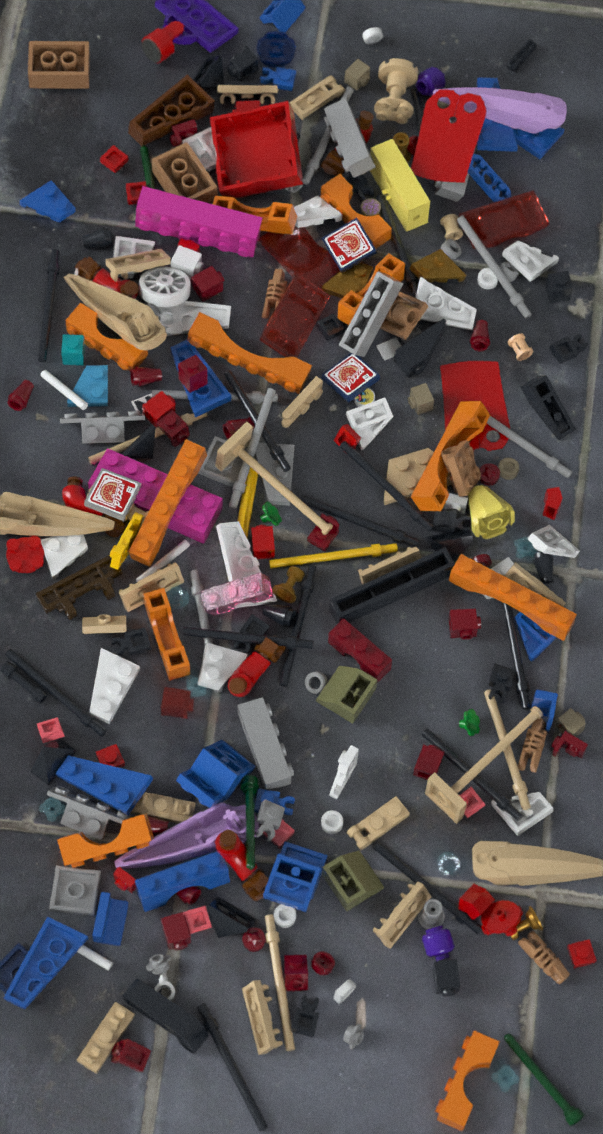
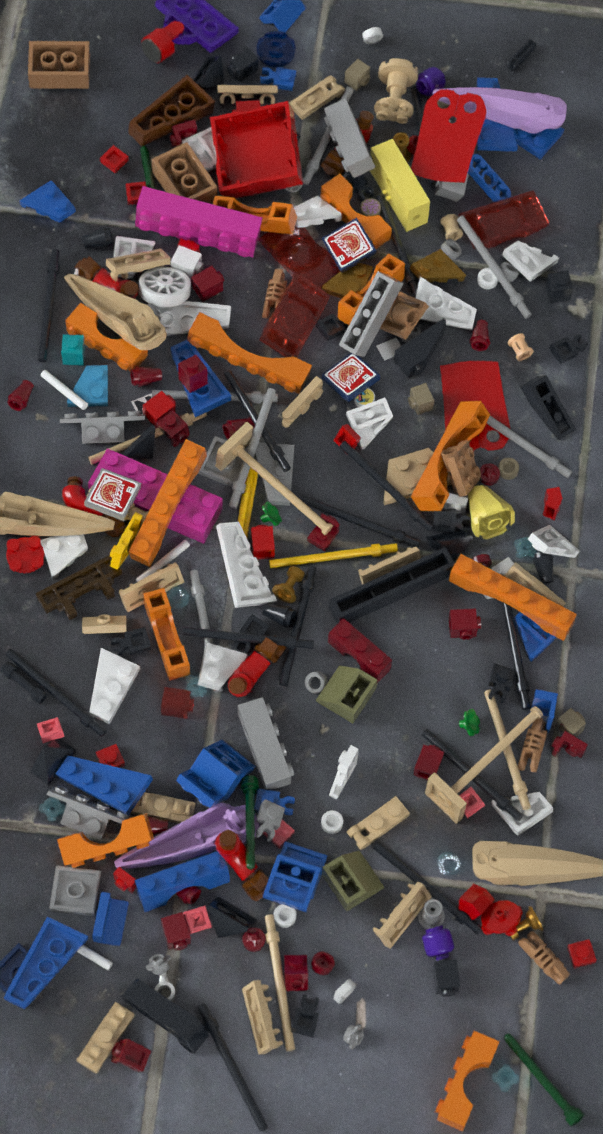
clear pink arch [200,573,274,616] -> none

